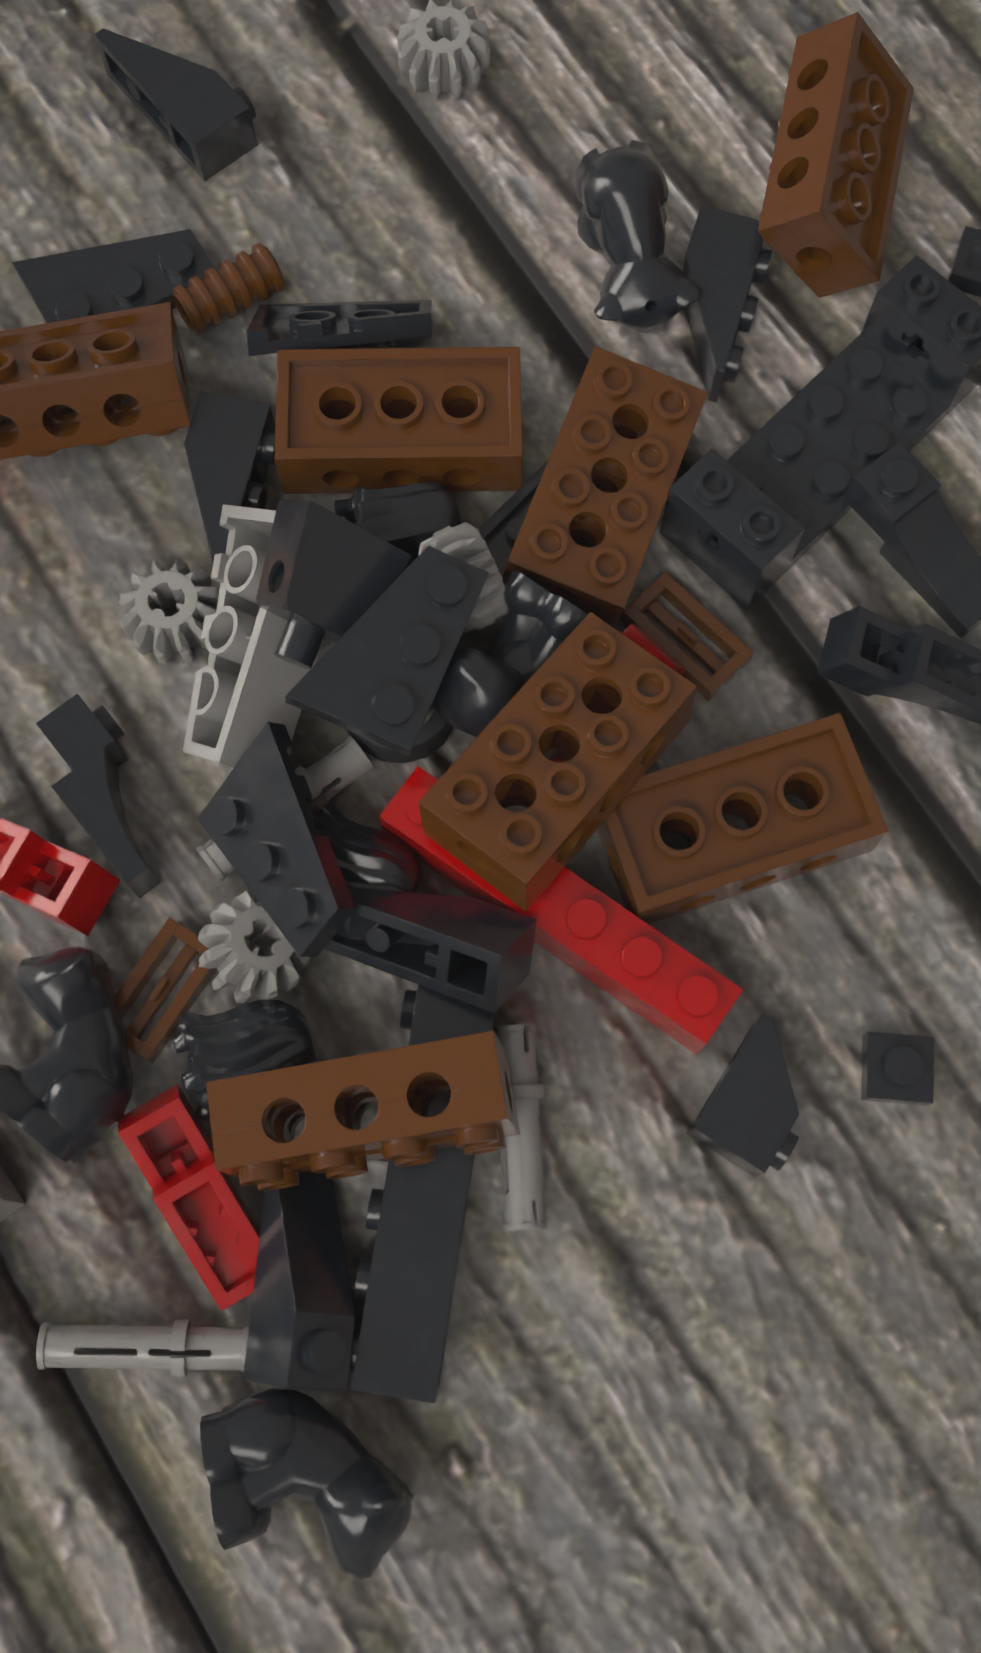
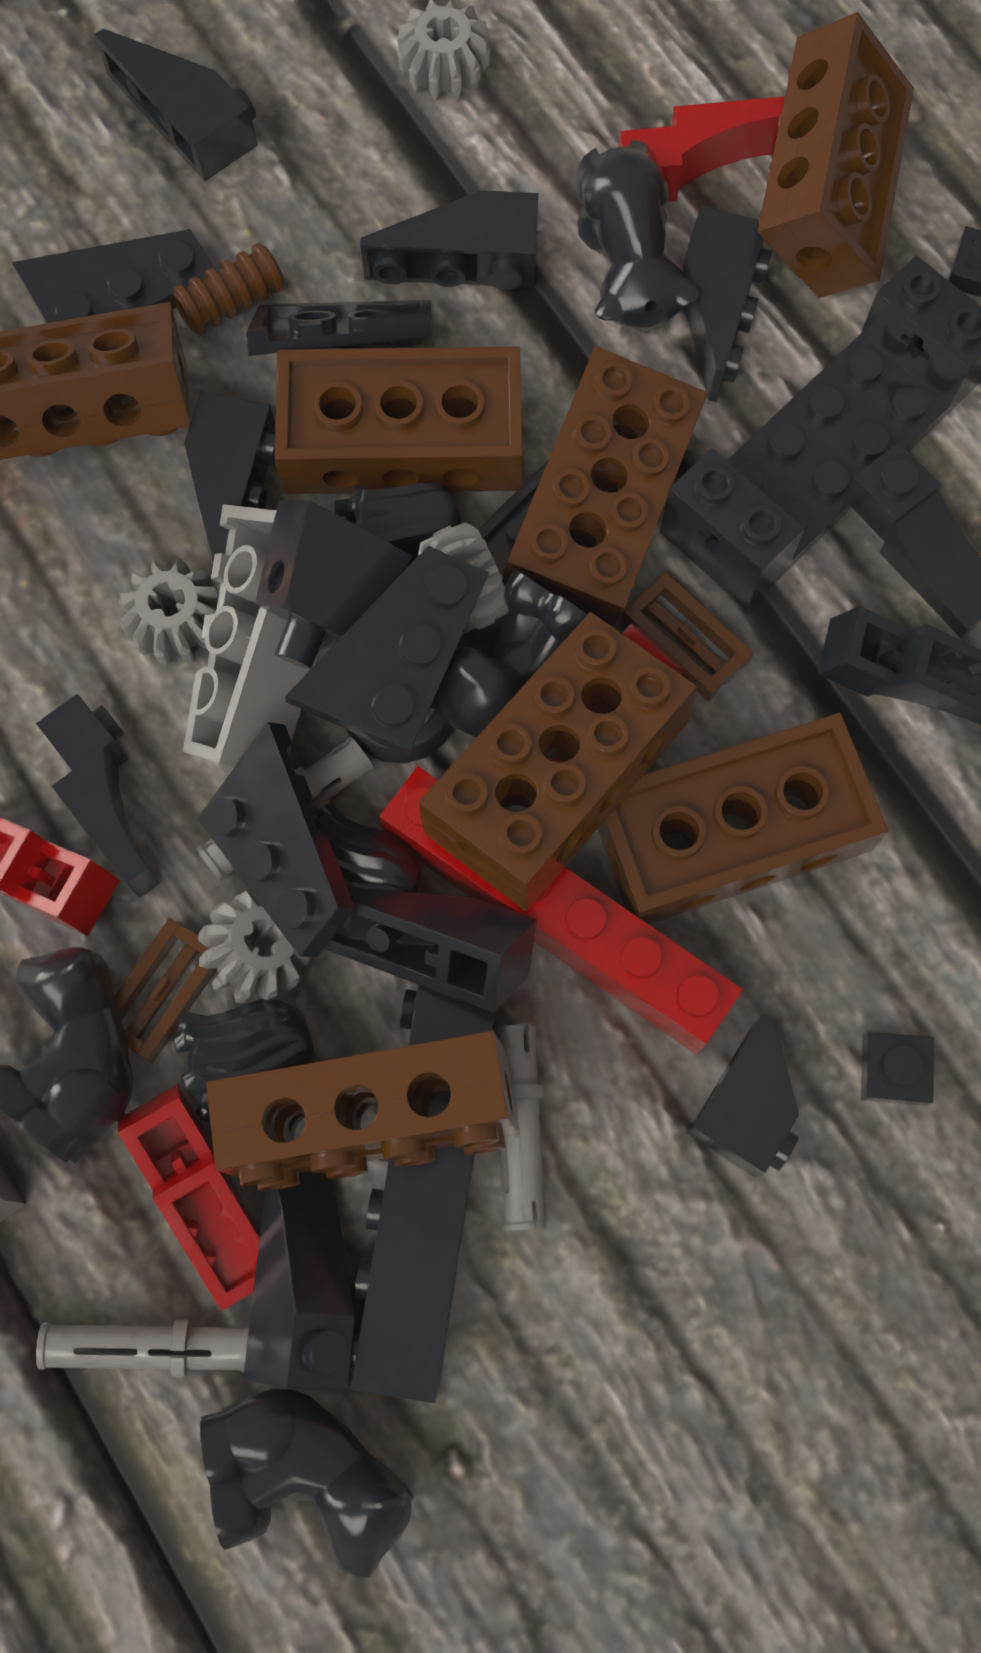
none -> black slope [360,190,539,290]
none -> red slope [618,96,785,202]

